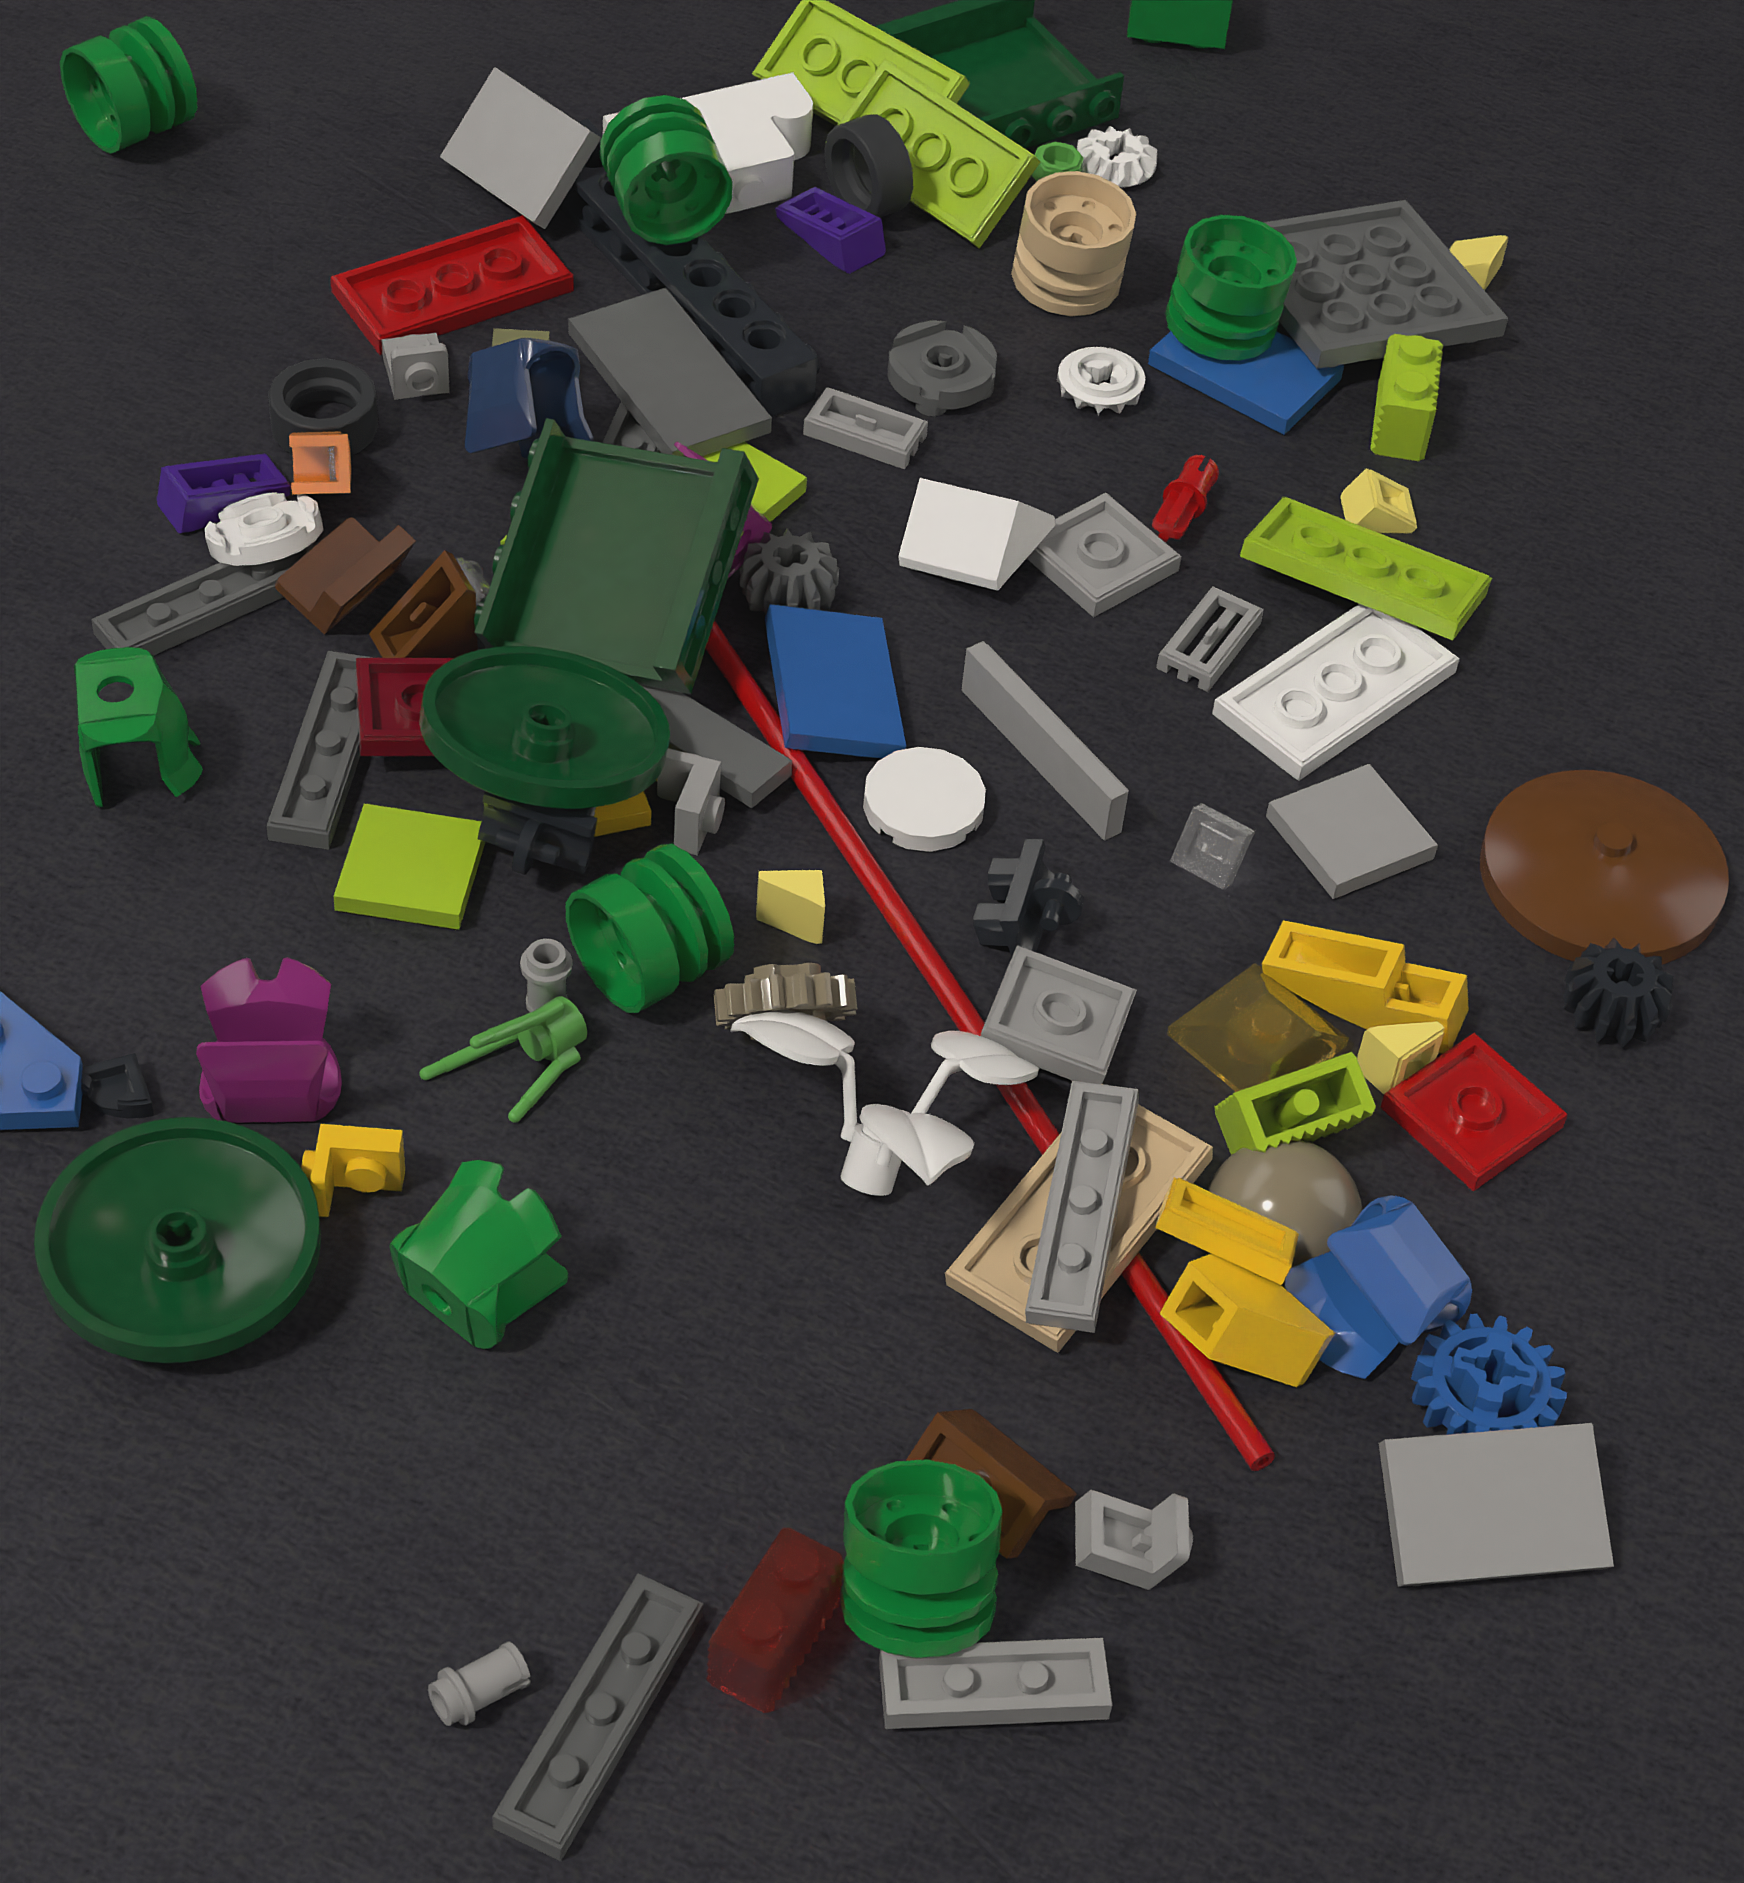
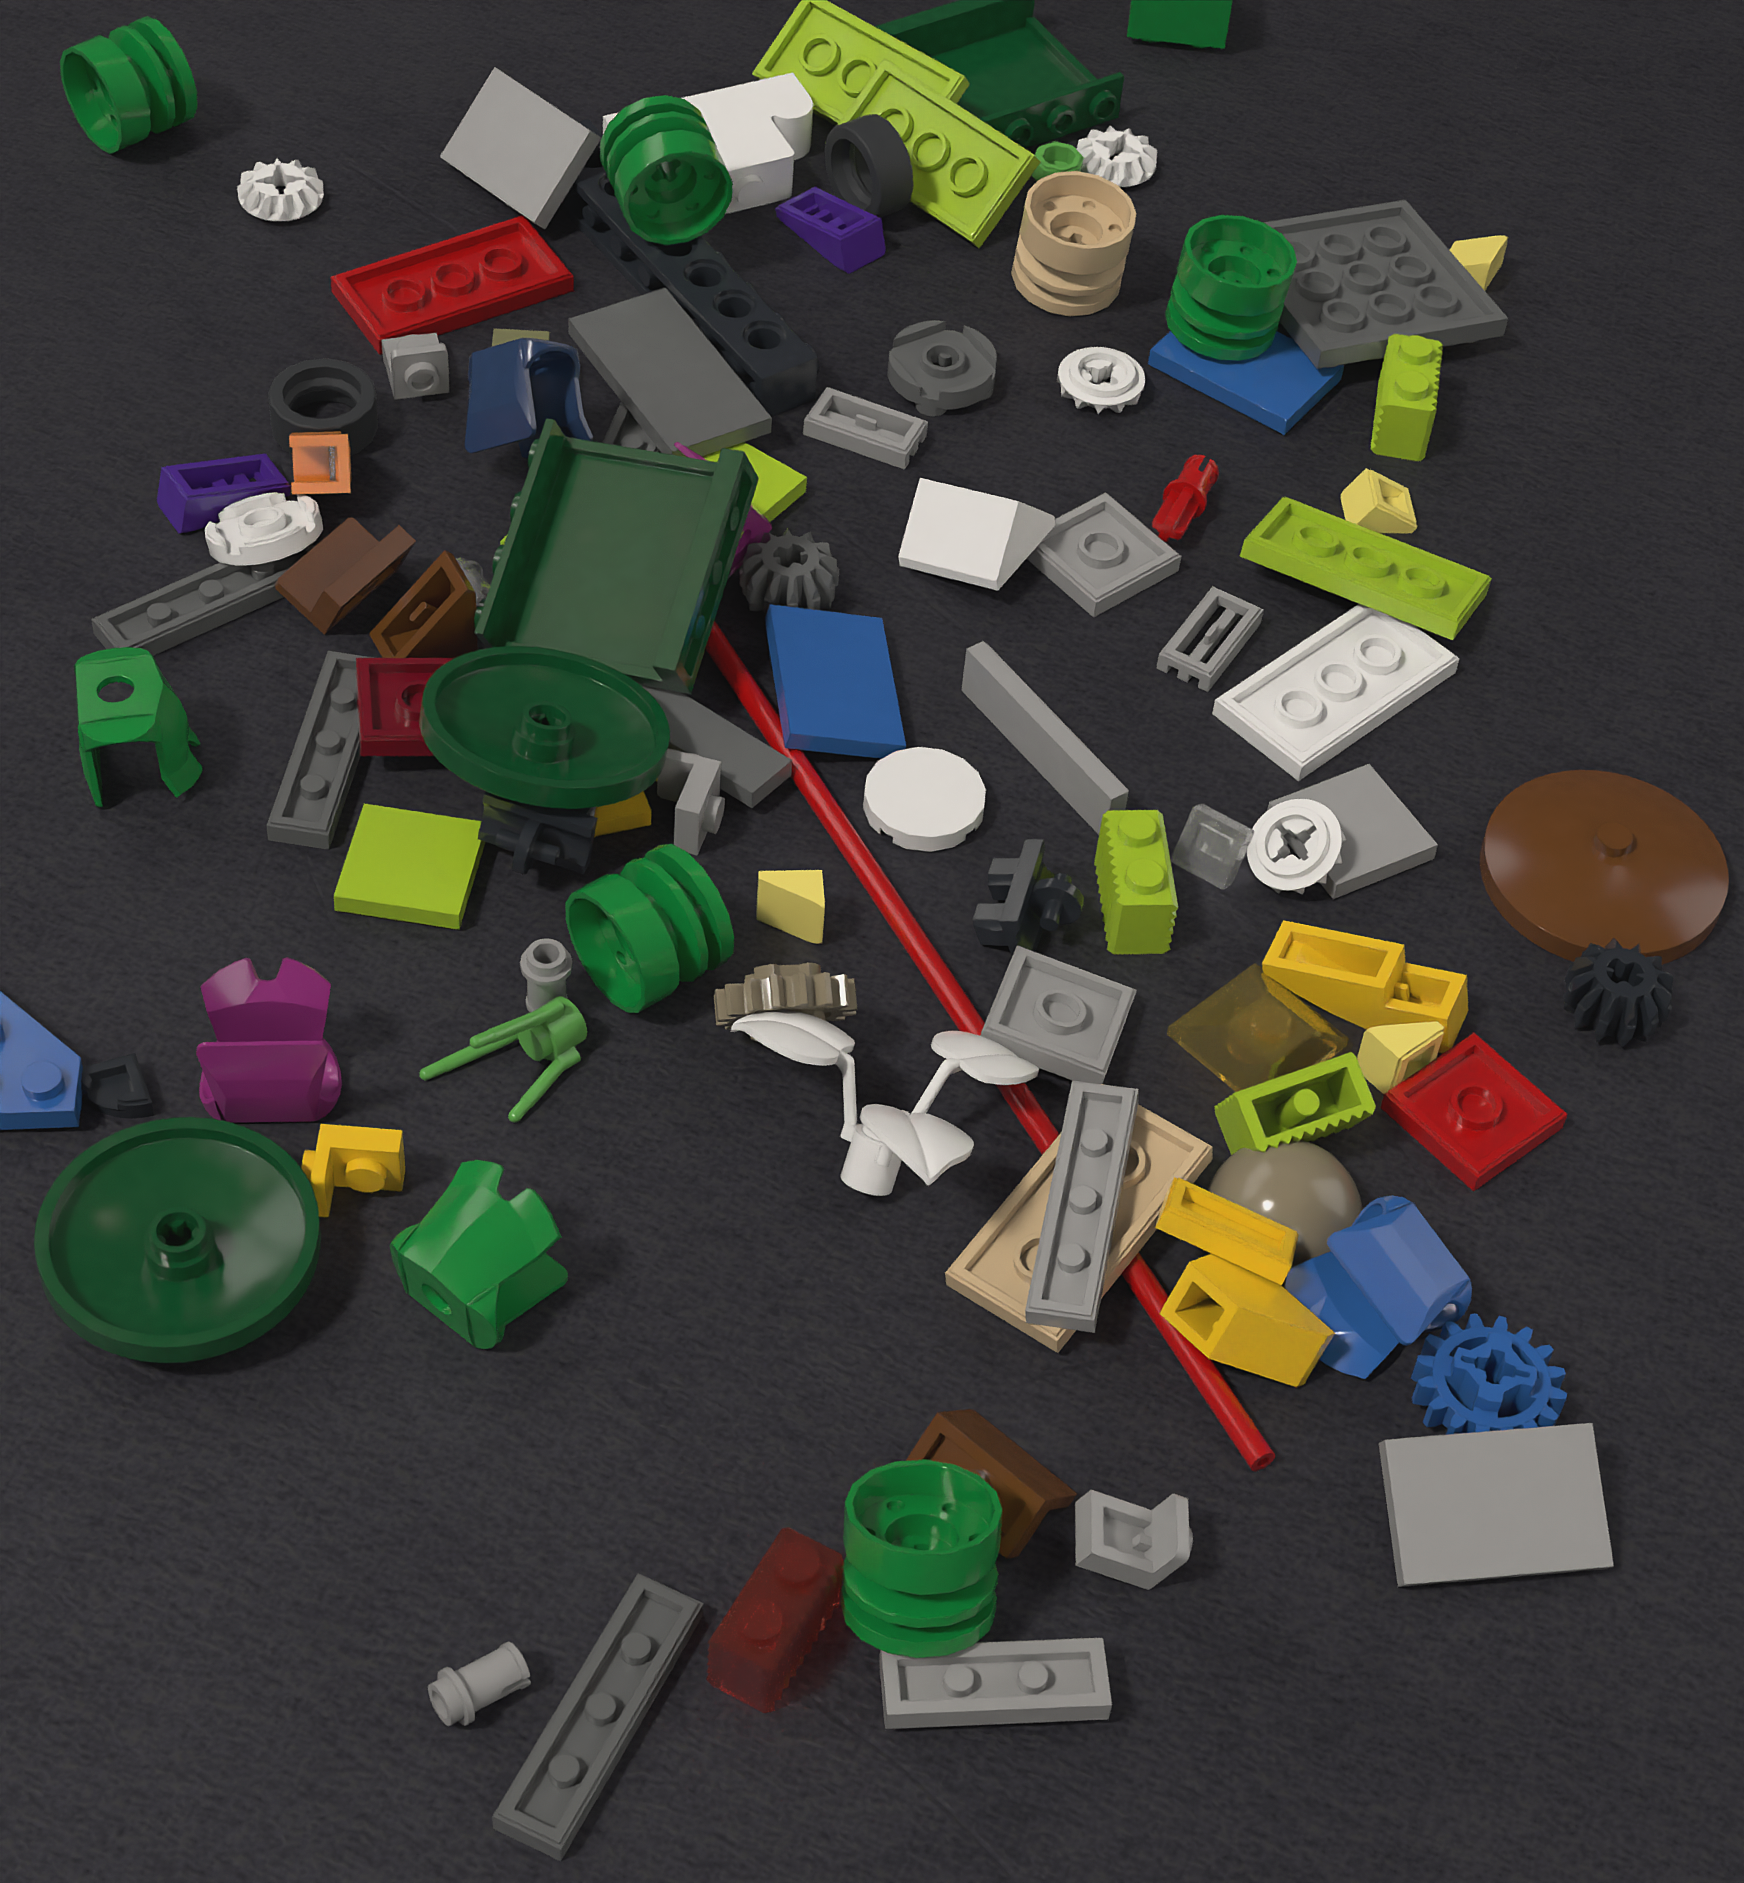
none -> white gear [237,158,323,221]
none -> lime brick [1094,810,1178,954]
none -> white gear [1247,799,1346,895]

